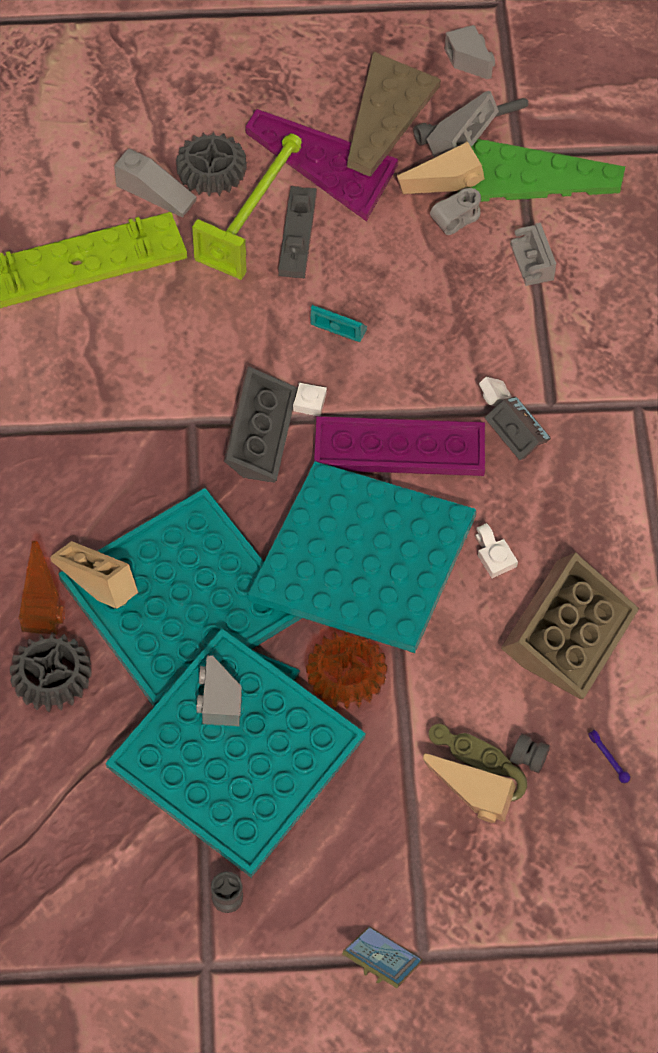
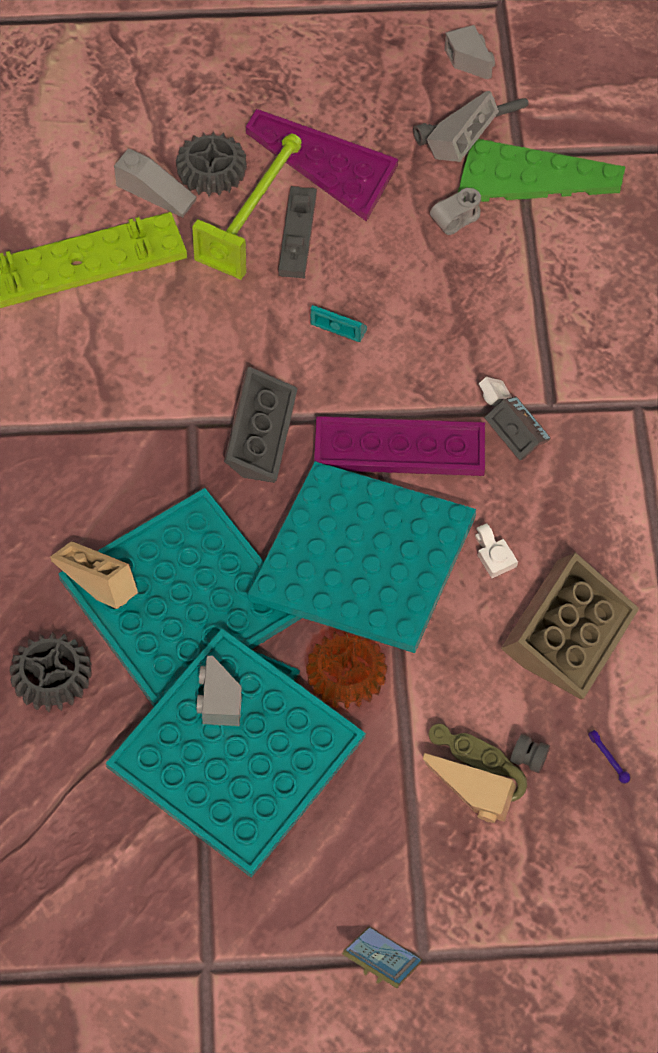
clear orange slope [19,541,65,635] -> none
dark grey wheel [211,872,243,913] -> none
white plate [293,383,327,416] -> none
dark tan wing [347,52,441,177] -> none
tan slope [397,142,485,194] -> none
light grey hinge [510,222,556,286] -> none

